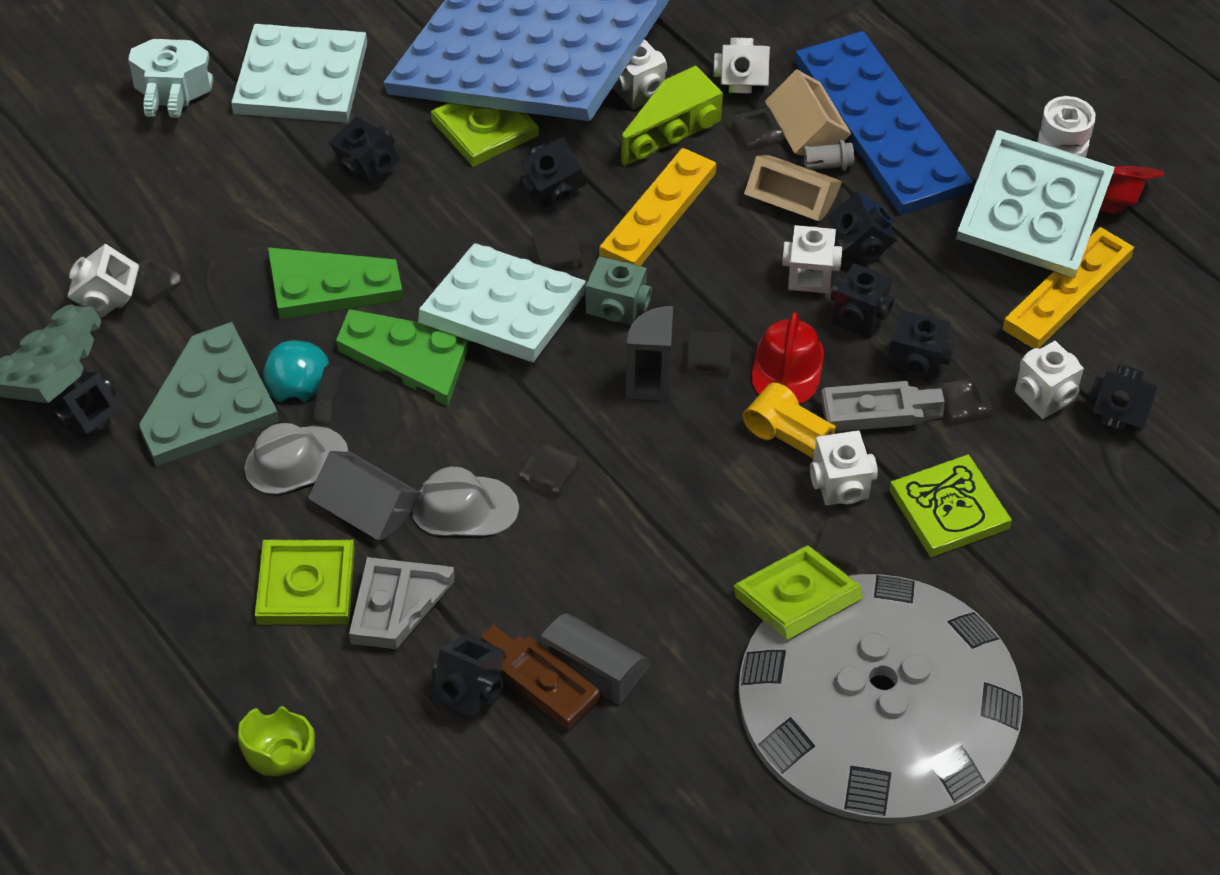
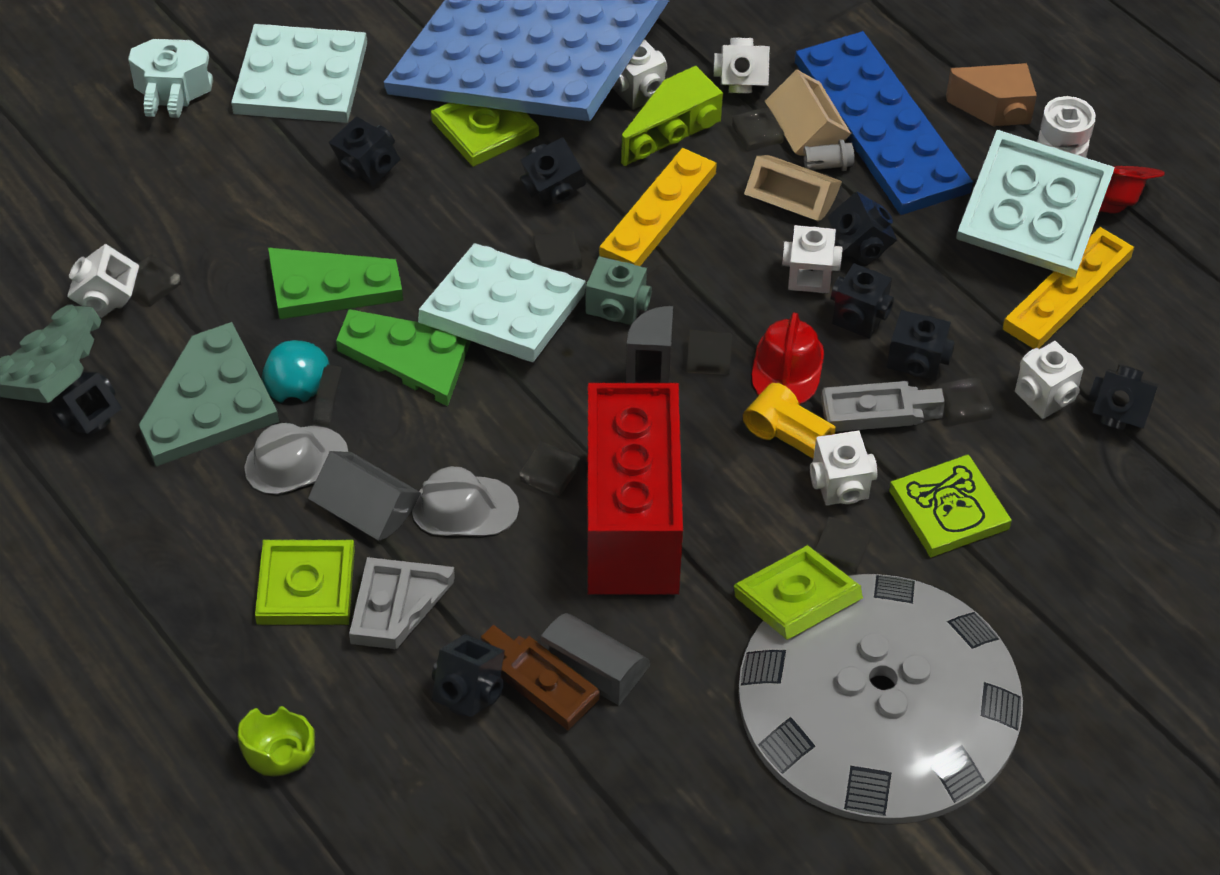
none -> red hose [588,383,683,595]
none -> medium nougat slope [946,63,1037,126]

